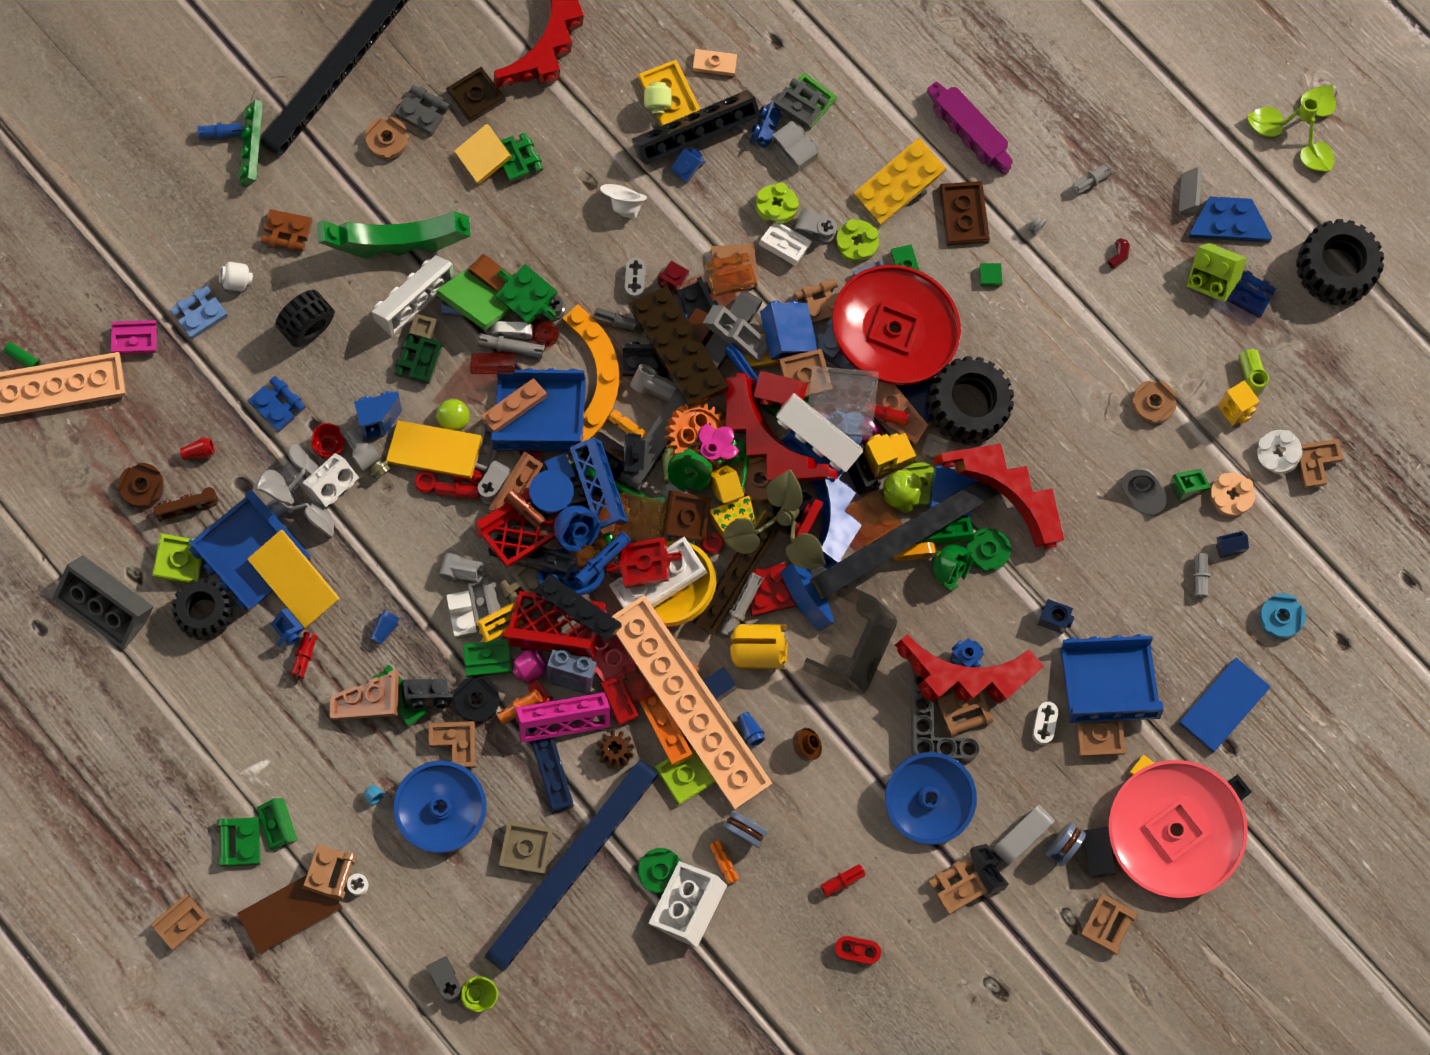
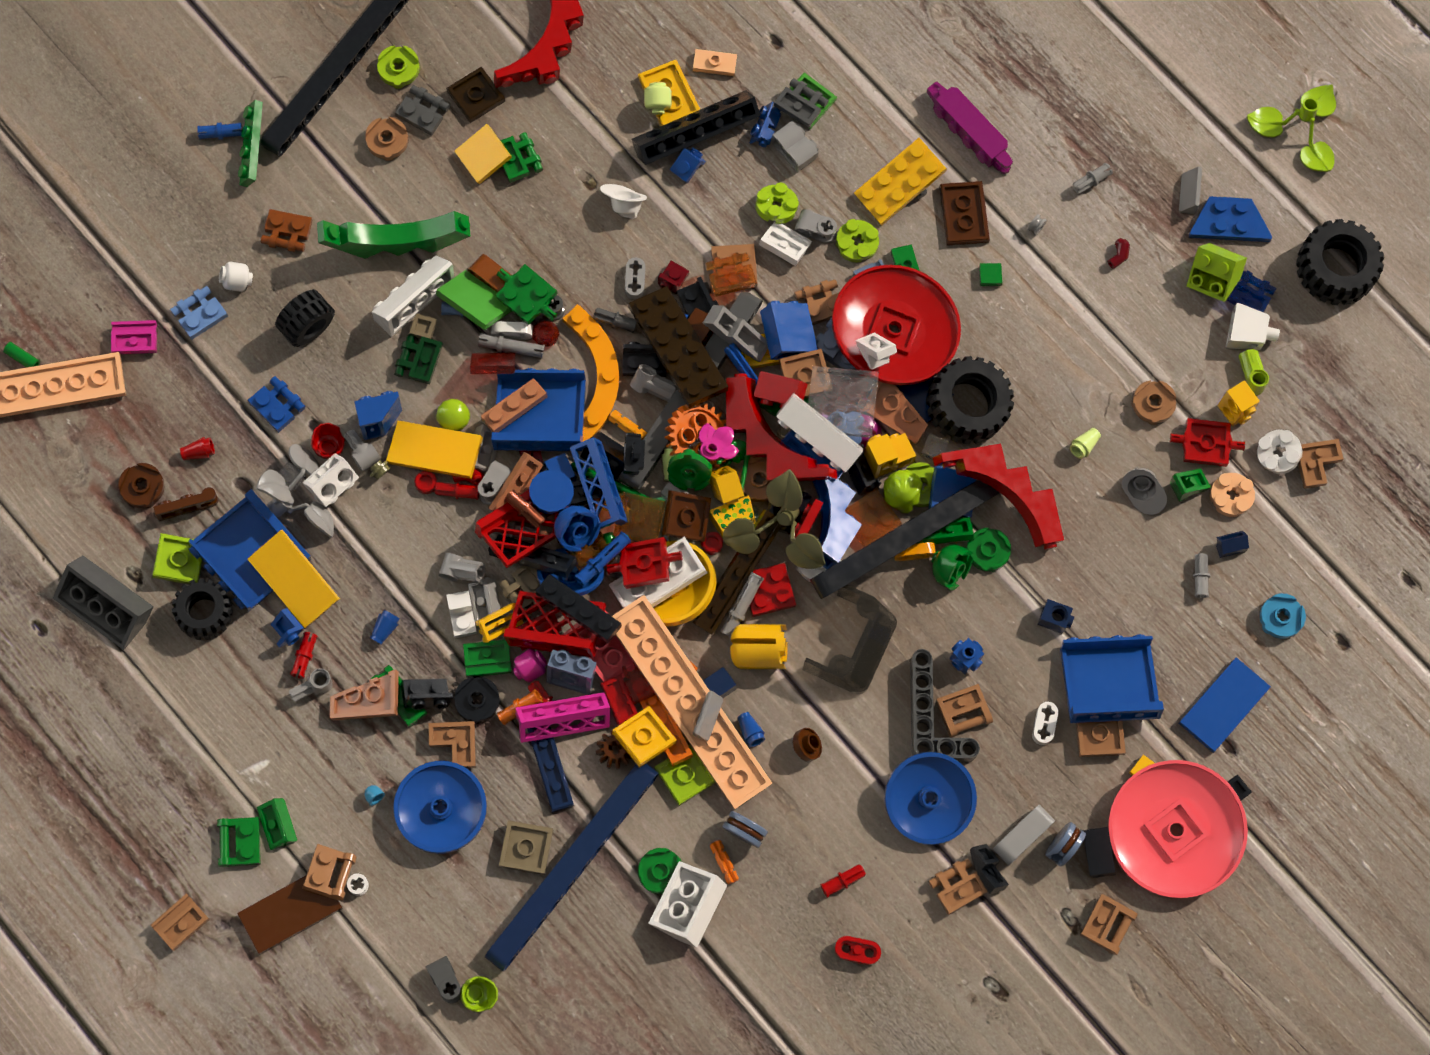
blue slope [780,563,835,631] -> none
red axle [865,402,909,427] -> none
red arch [895,634,1044,704] -> none
none -> light grey axle [289,668,333,702]
none -> lime plate [377,45,420,89]
none -> yellow plate [612,706,677,768]
none -> light grey slope [693,691,723,741]
none -> white slope [856,333,897,369]
none -> yellowish green cone [1070,428,1101,459]
none -> red plate [1169,418,1245,467]
none -> white torso [1226,303,1280,350]

